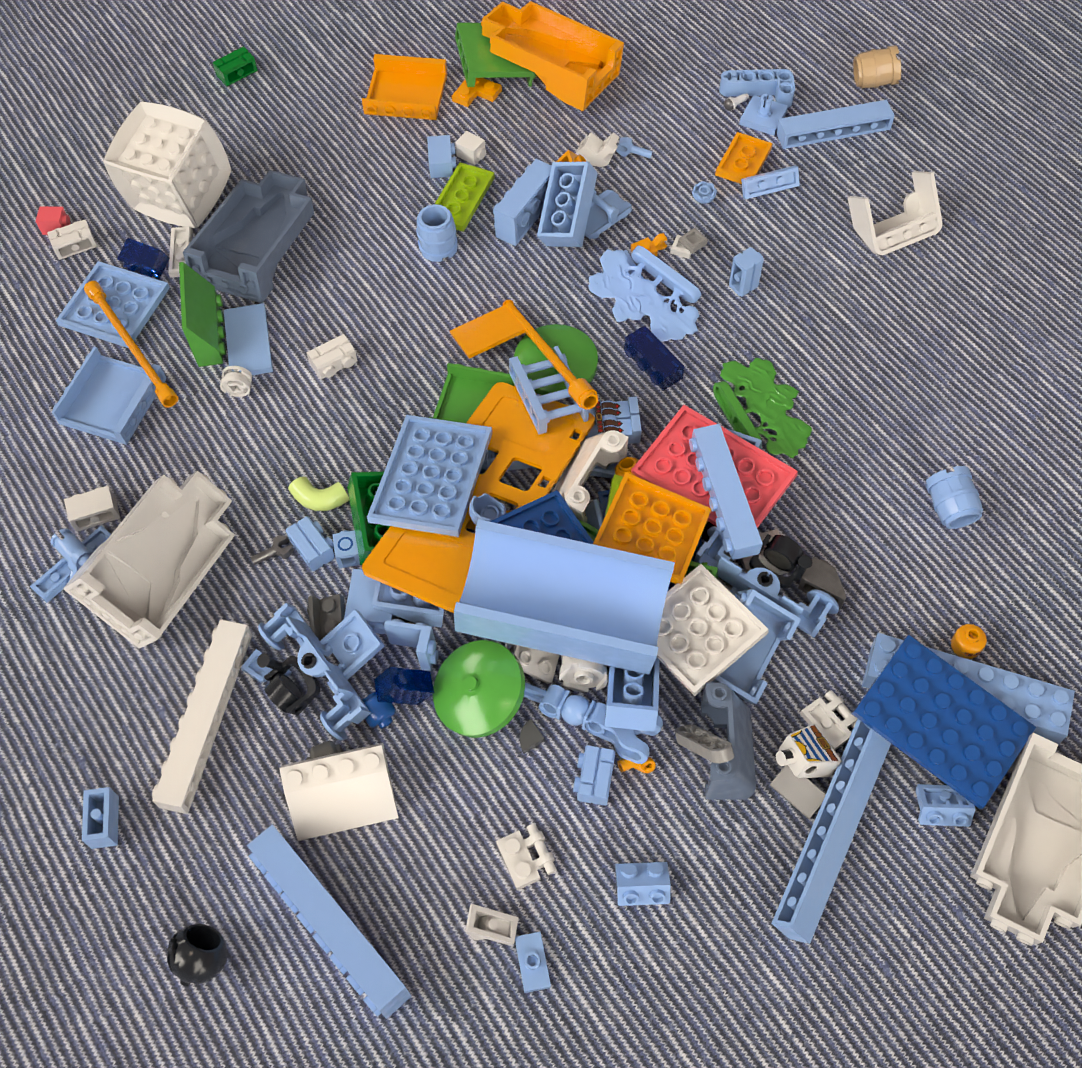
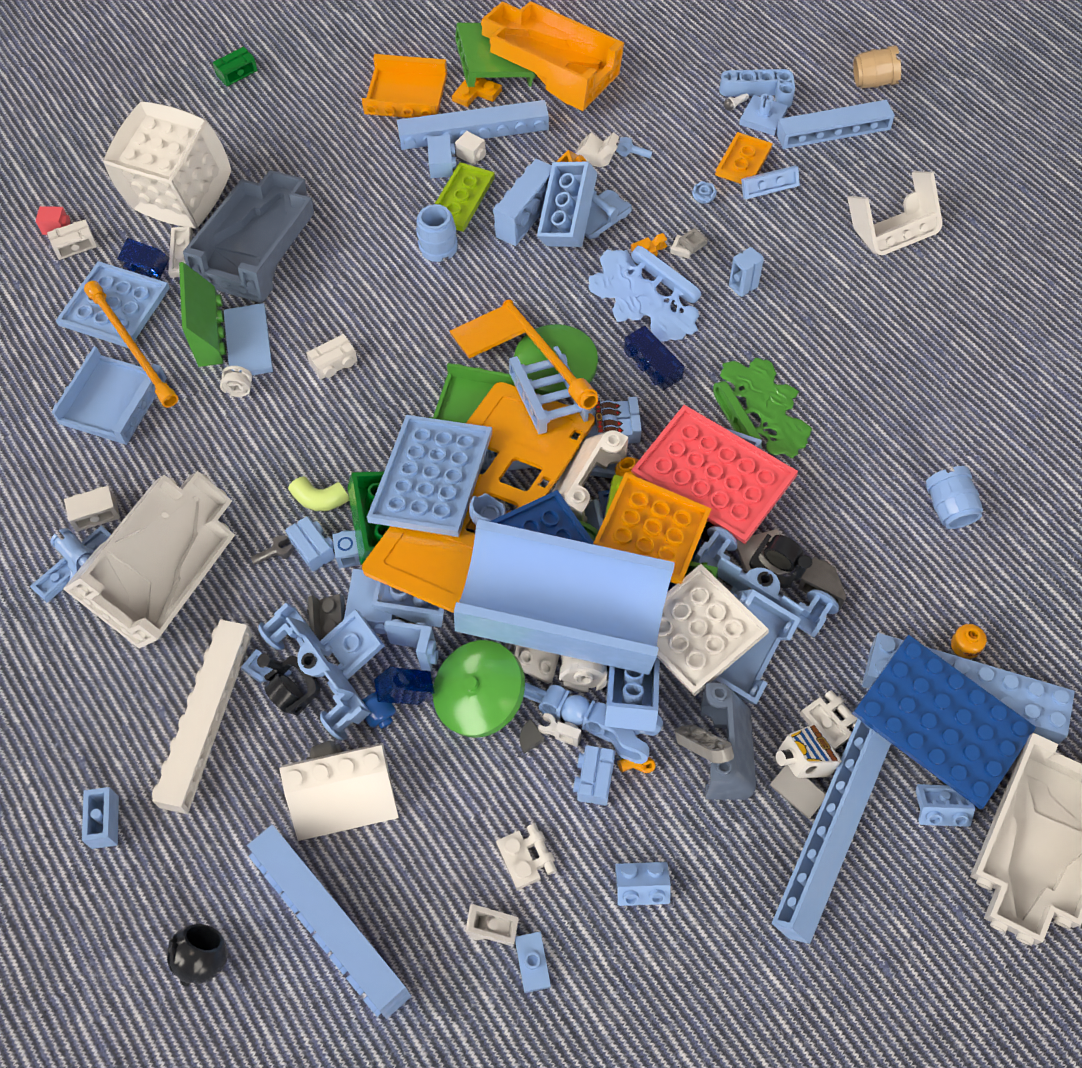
light blue brick [689,424,763,560] -> none
none -> light blue brick [397,100,549,150]
none -> white plate [538,713,581,747]

